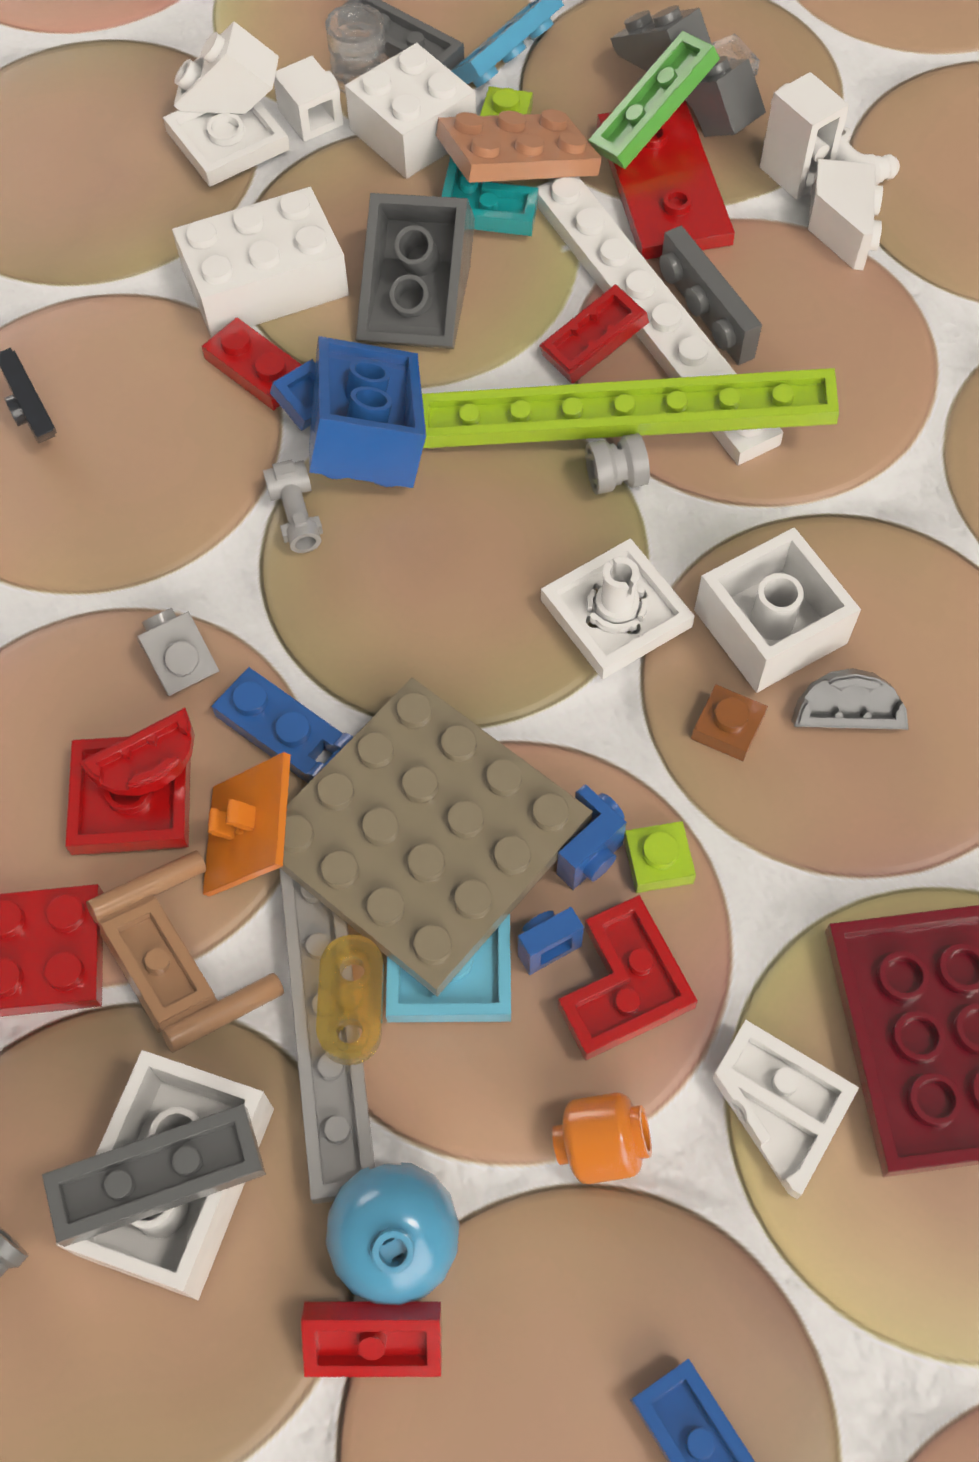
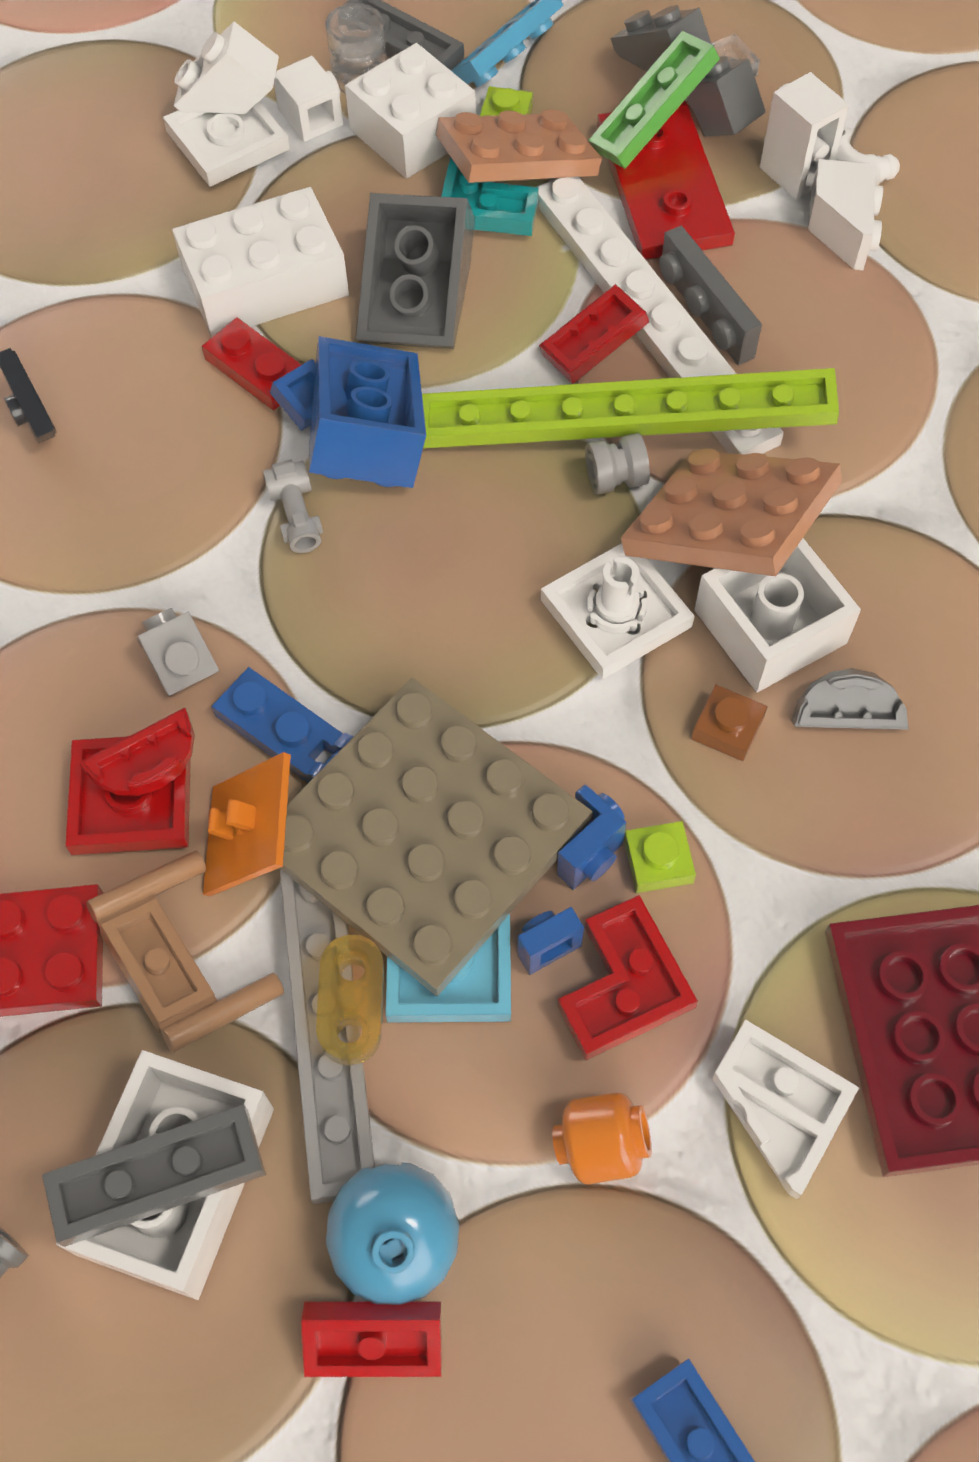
none -> nougat plate [621,448,842,577]

